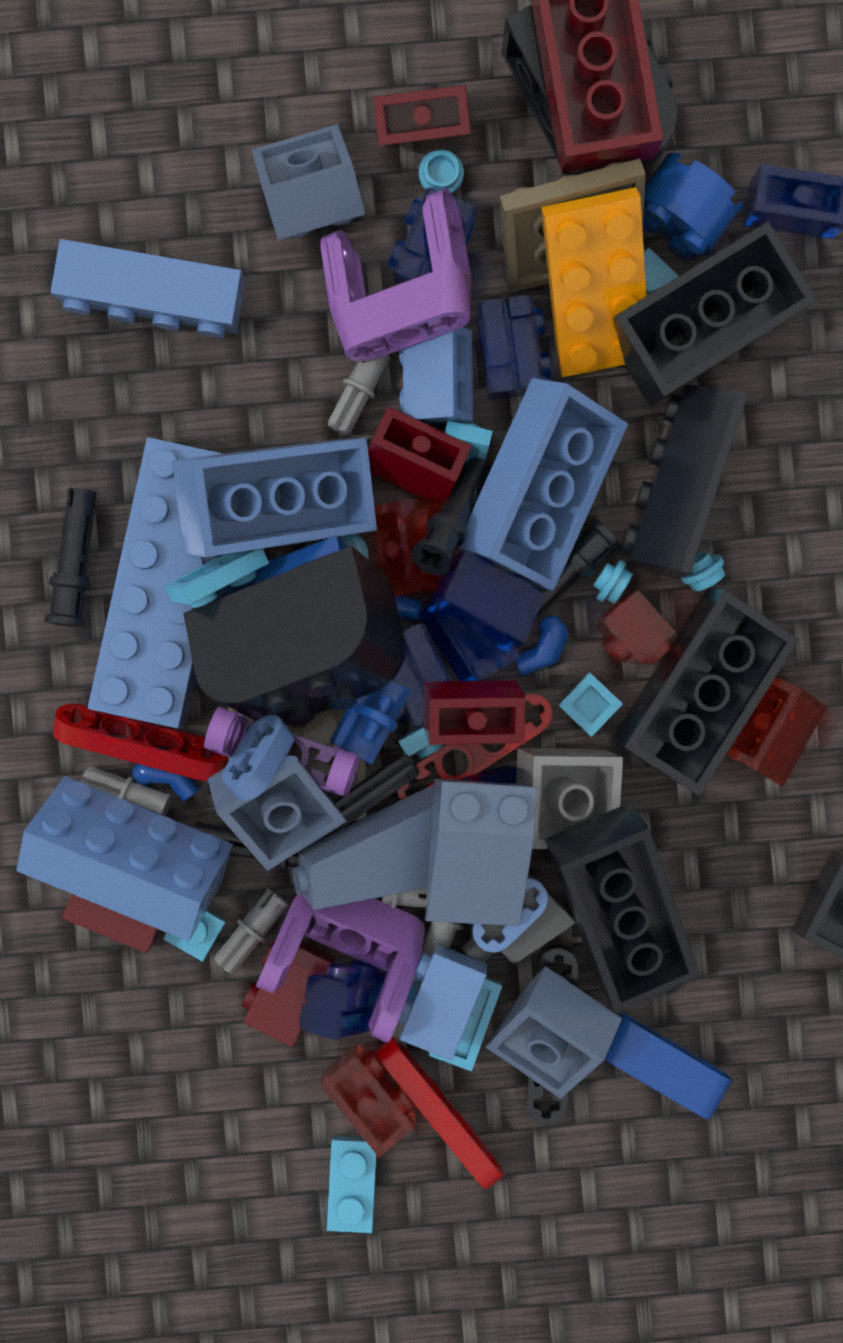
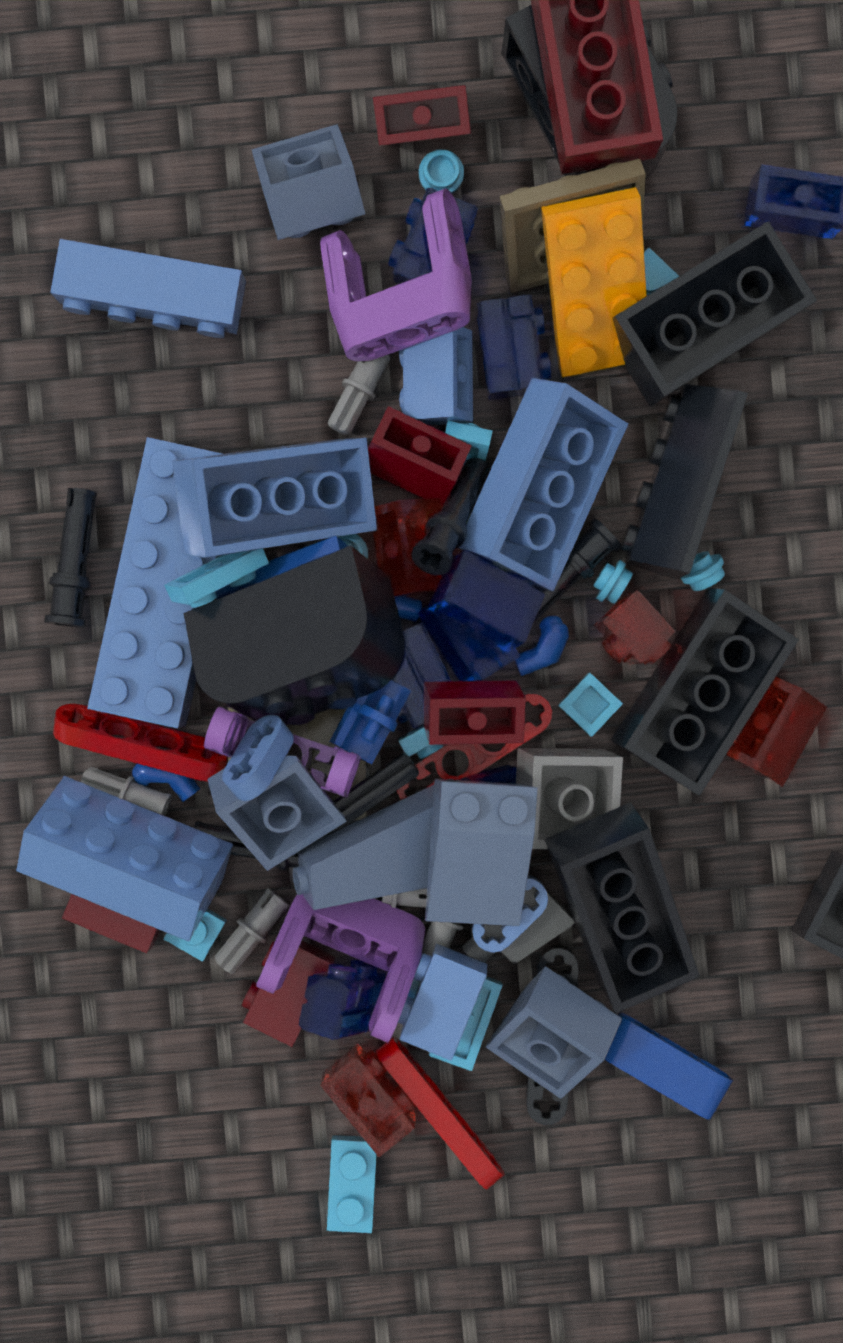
blue brick [643,152,742,260] -> none

